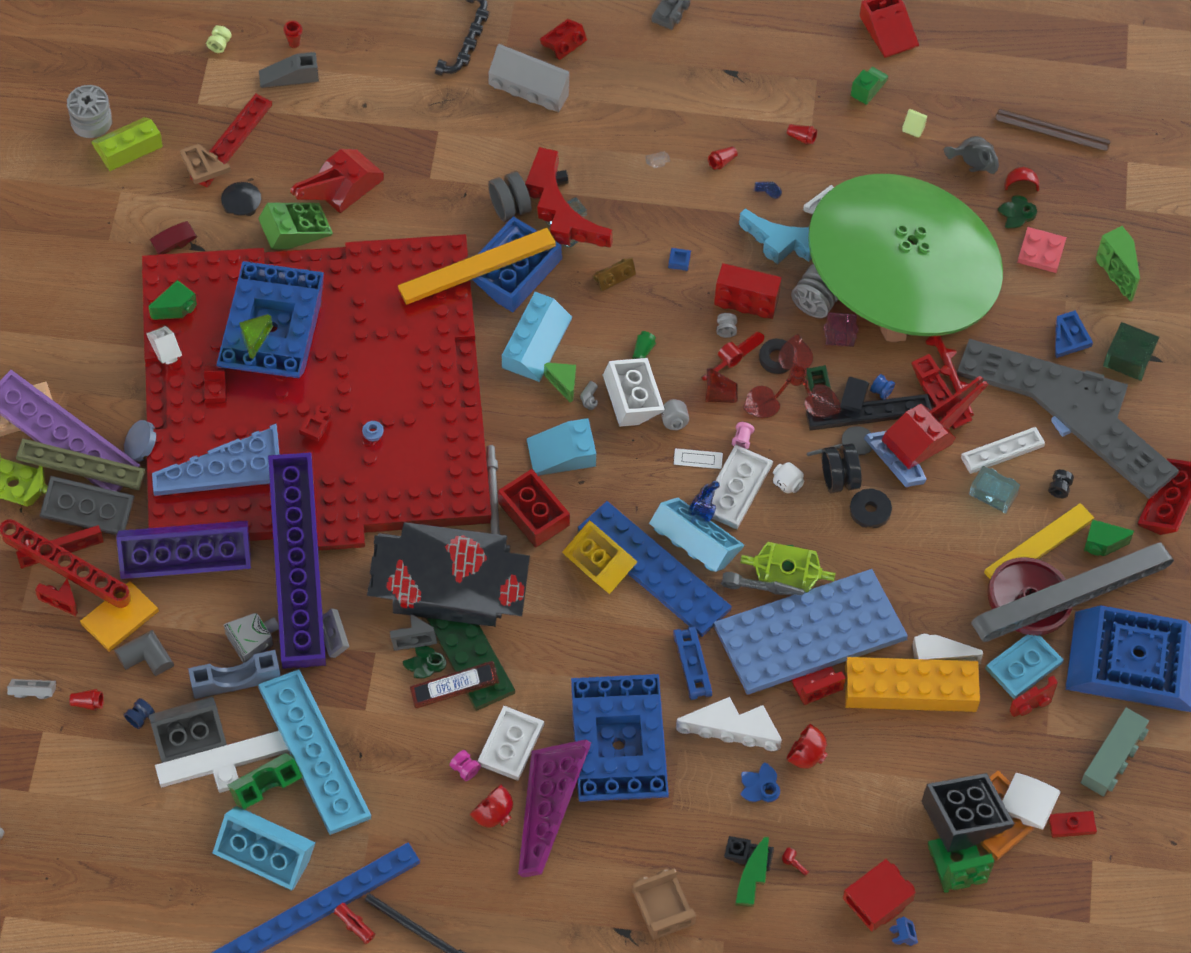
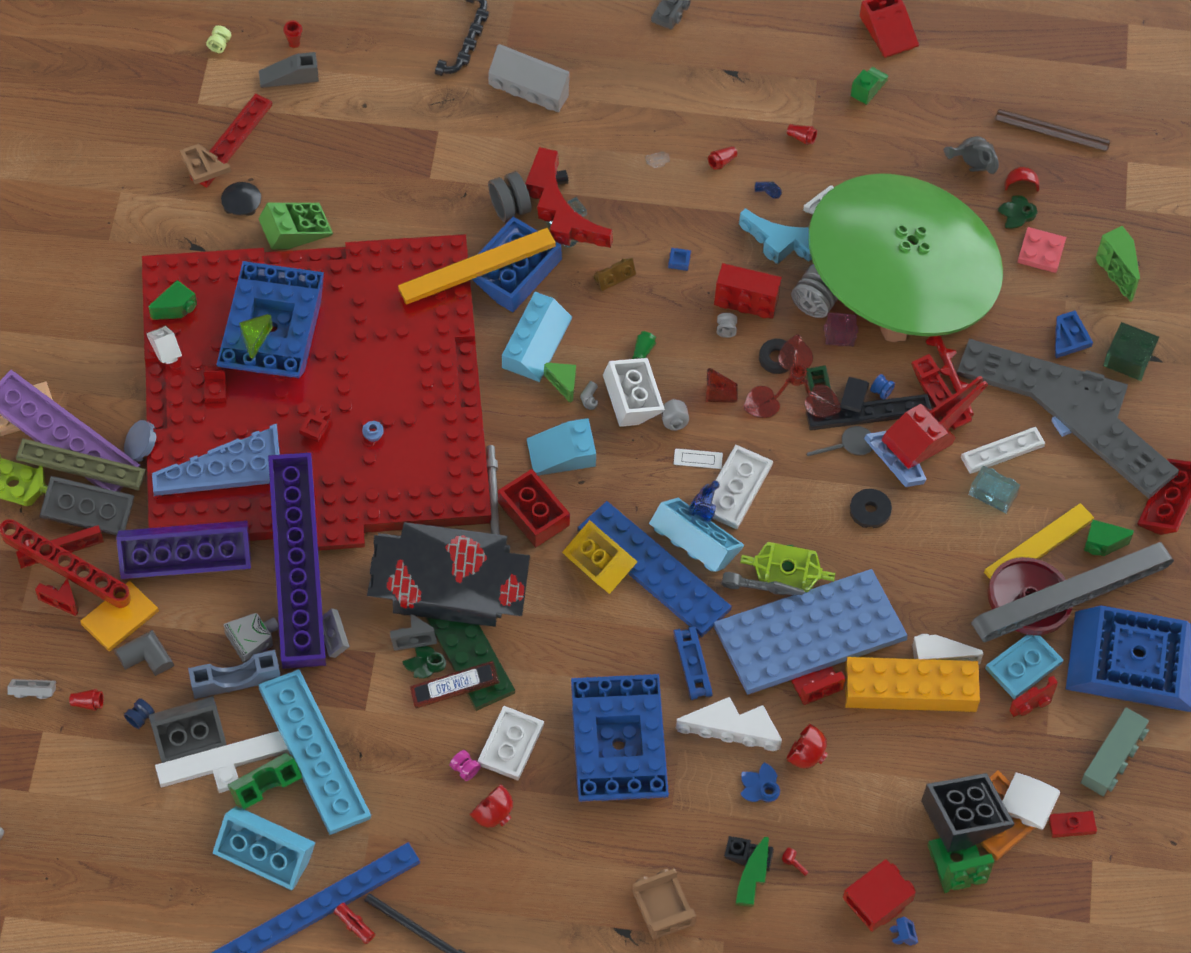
light grey wheel [67,85,112,138] -> none
lime slope [91,117,163,171] -> none
dark red slope [150,221,197,255] -> none
red slope [290,149,384,213] -> none
magenta wing [518,739,591,878] -> none
red bracket [540,19,587,60] -> none
red piece [701,332,764,381] -> none
bright pink bush [732,422,755,449] -> none
white head [773,462,804,493] -> none
black wheel [821,443,862,494] -> none
yellowish green slope [902,109,927,137] -> none
black wheel [1048,469,1074,499] -> none

